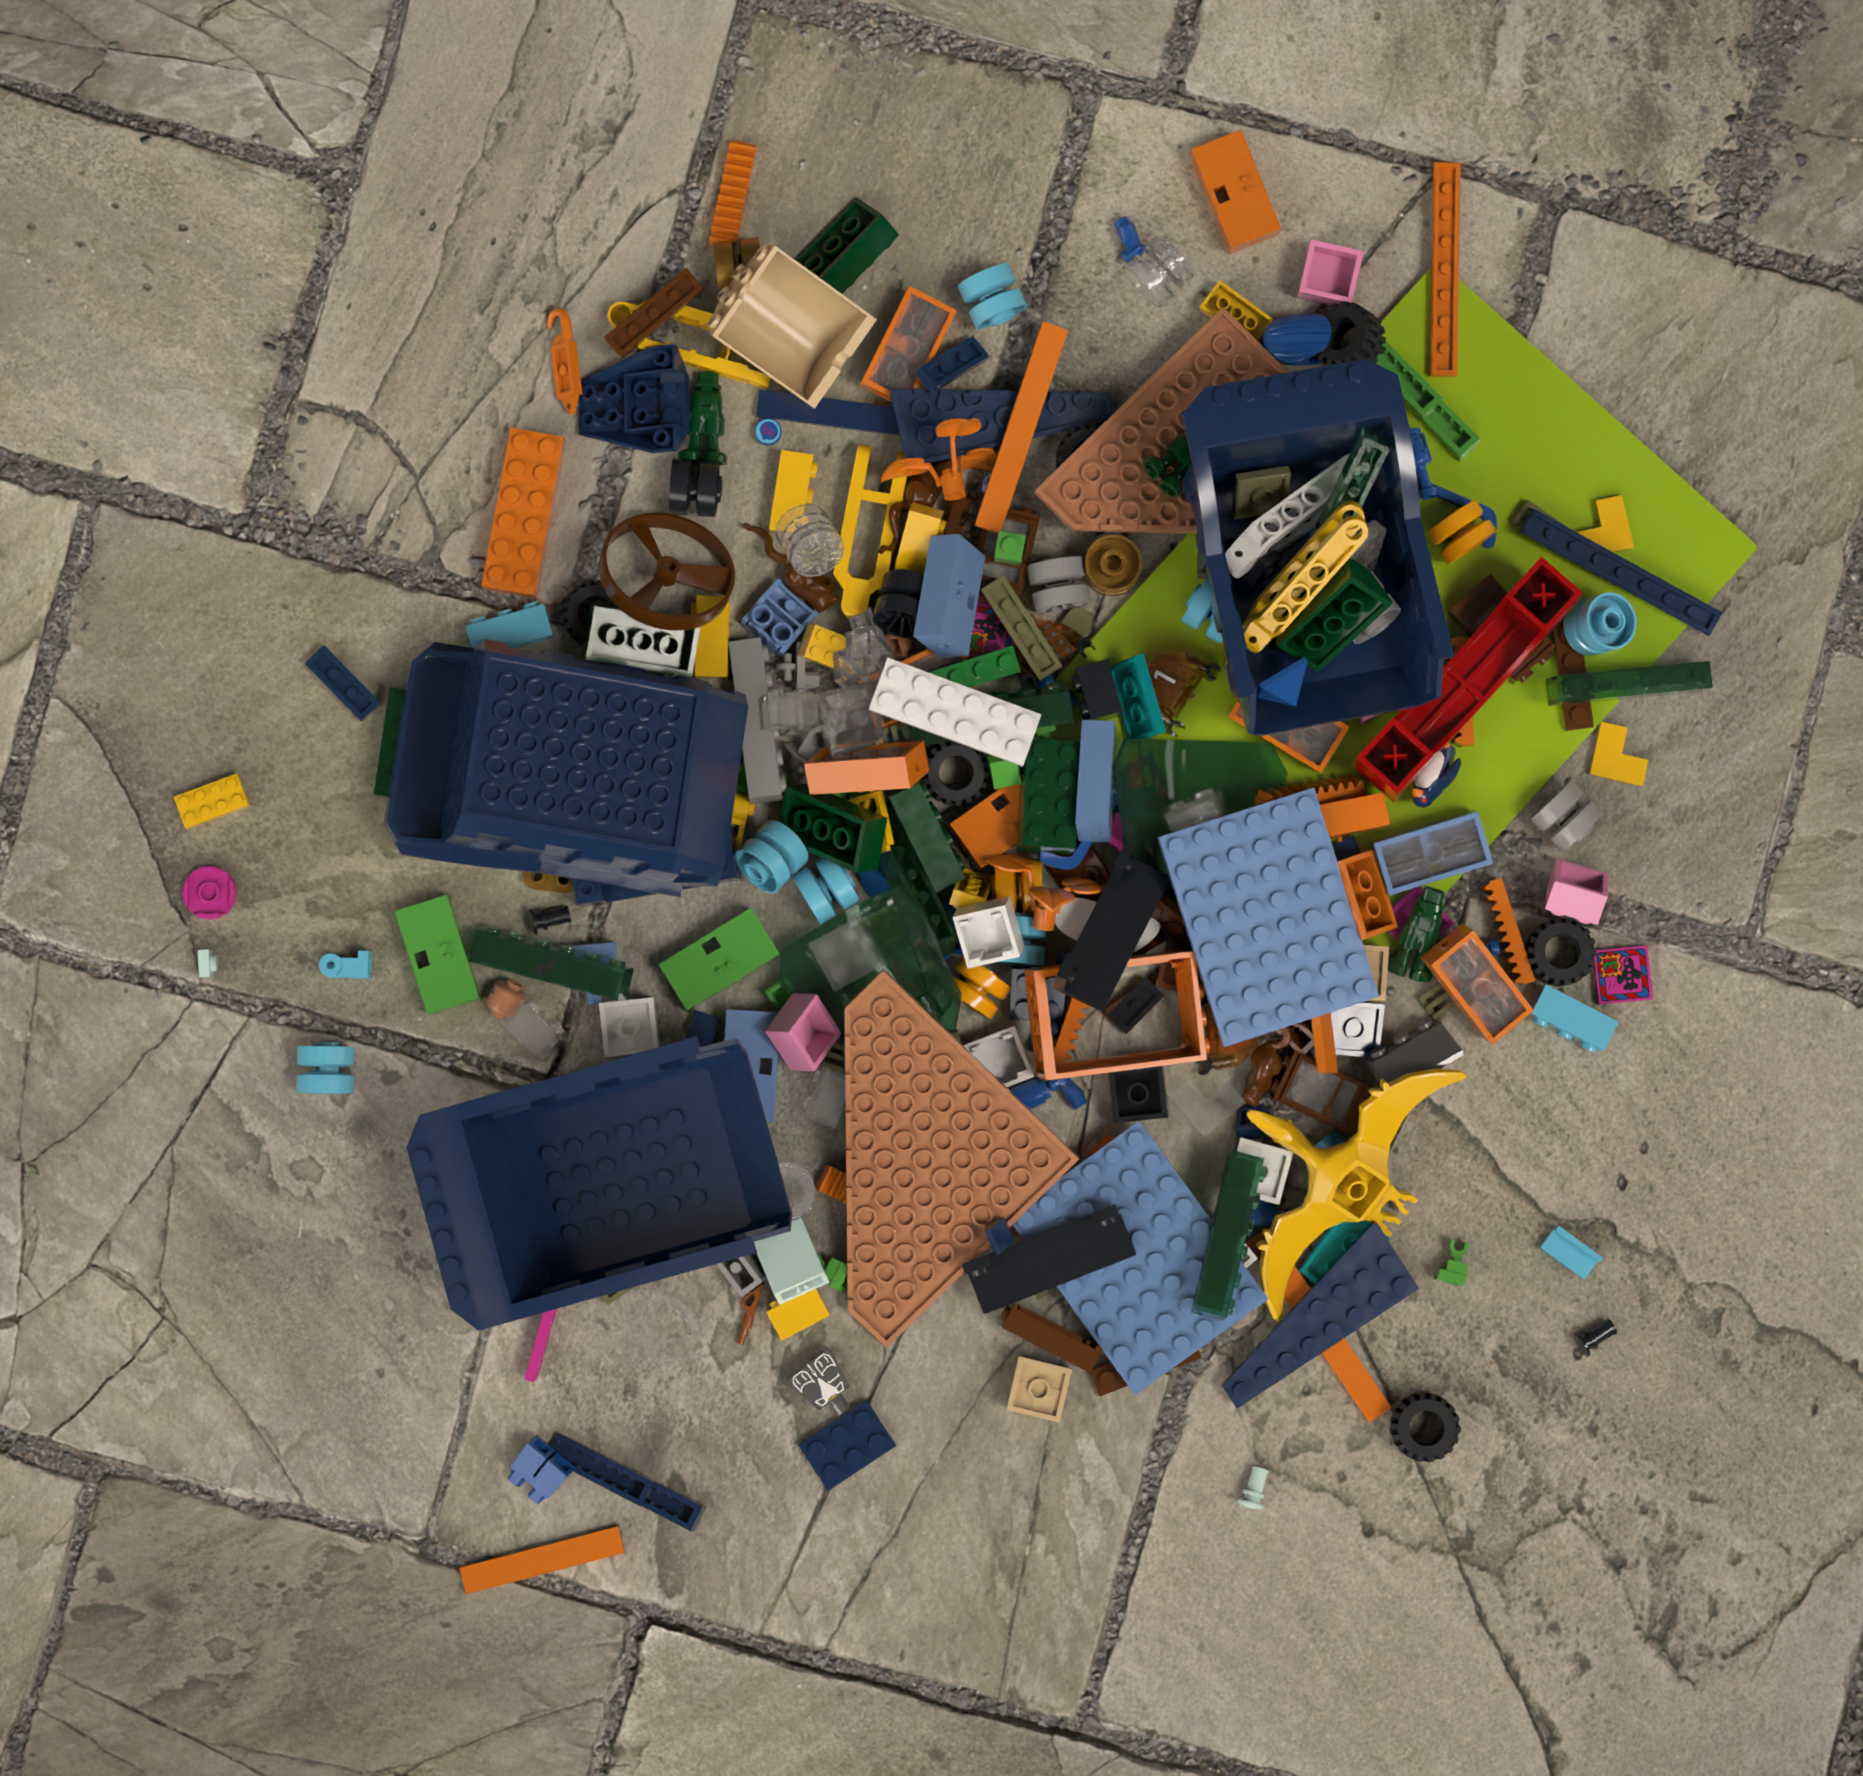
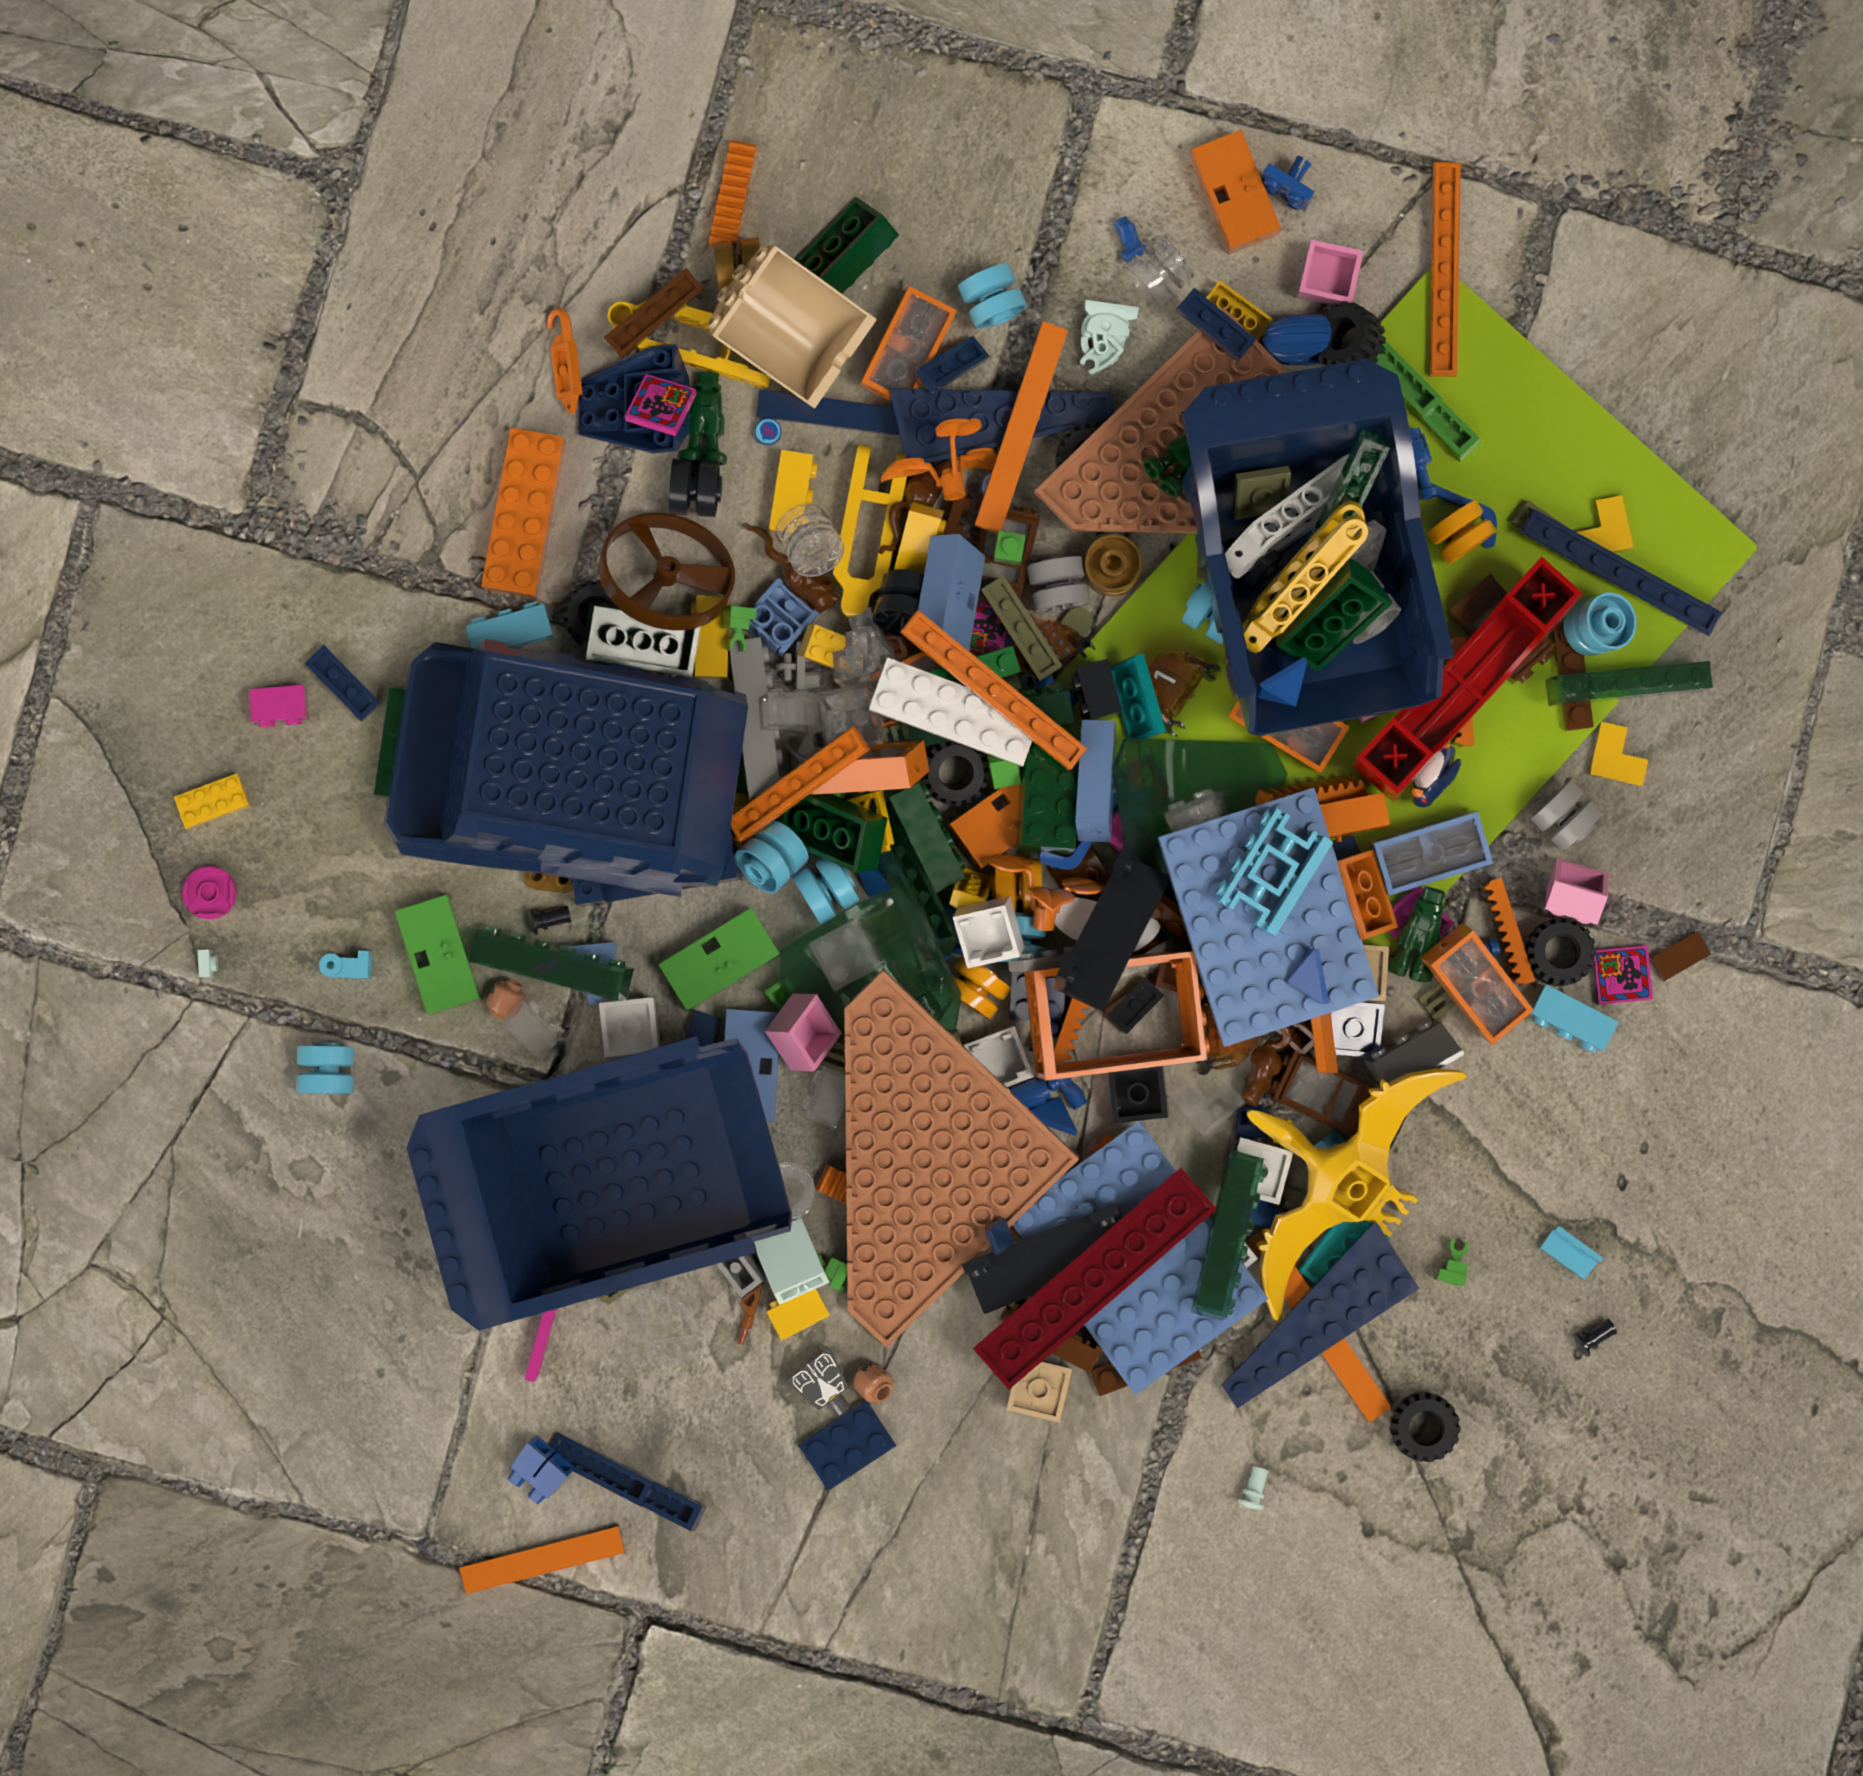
none -> dark pink brick [249,685,309,728]
none -> tile [625,374,696,436]
none -> bright green piece [722,606,757,652]
none -> orange tile [731,726,870,842]
none -> nougat head [853,1363,894,1403]
none -> orange tile [900,610,1087,770]
none -> dark red plate [973,1167,1217,1390]
none -> light grey plate [1008,946,1074,972]
none -> blue slope [1031,1097,1077,1136]
none -> light aqua piece [1080,300,1139,375]
none -> dark blue plate [1176,288,1256,362]
none -> medium azure fence [1216,807,1333,936]
none -> blue plate [1261,155,1315,211]
none -> slope [1287,949,1329,1004]
none -> reddish brown tile [1650,931,1711,982]

